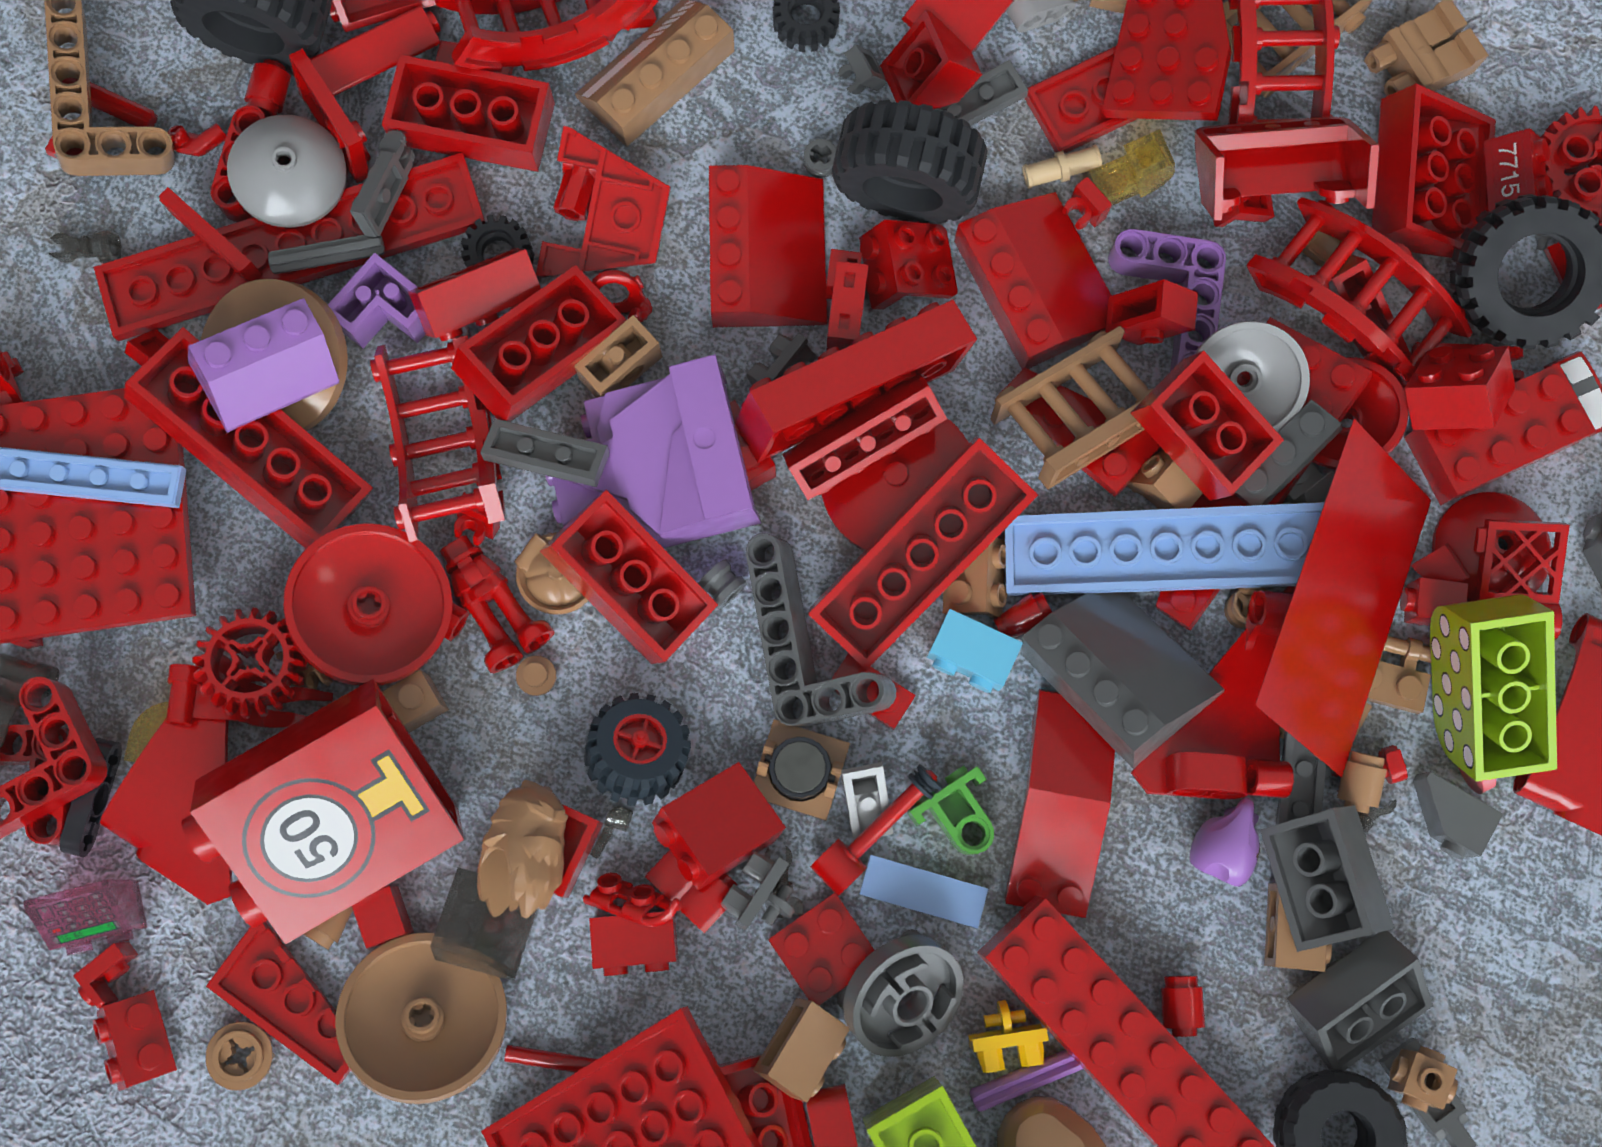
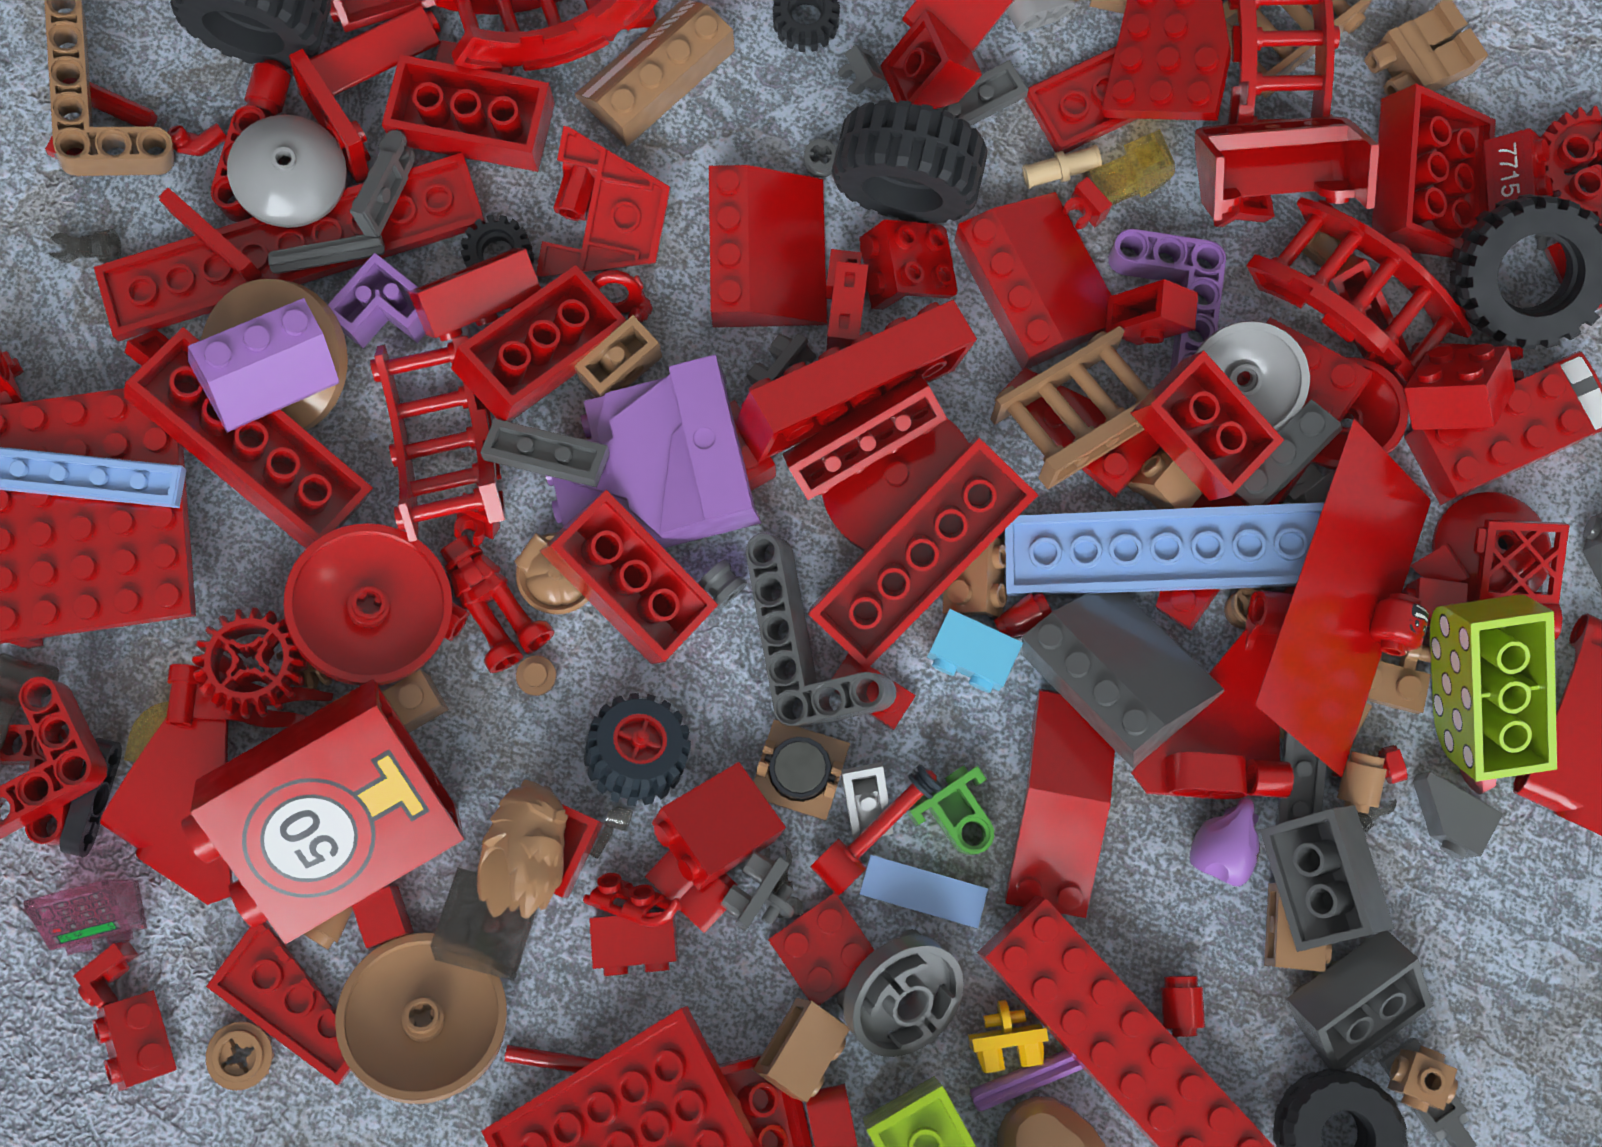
none -> red head [1370,593,1429,656]

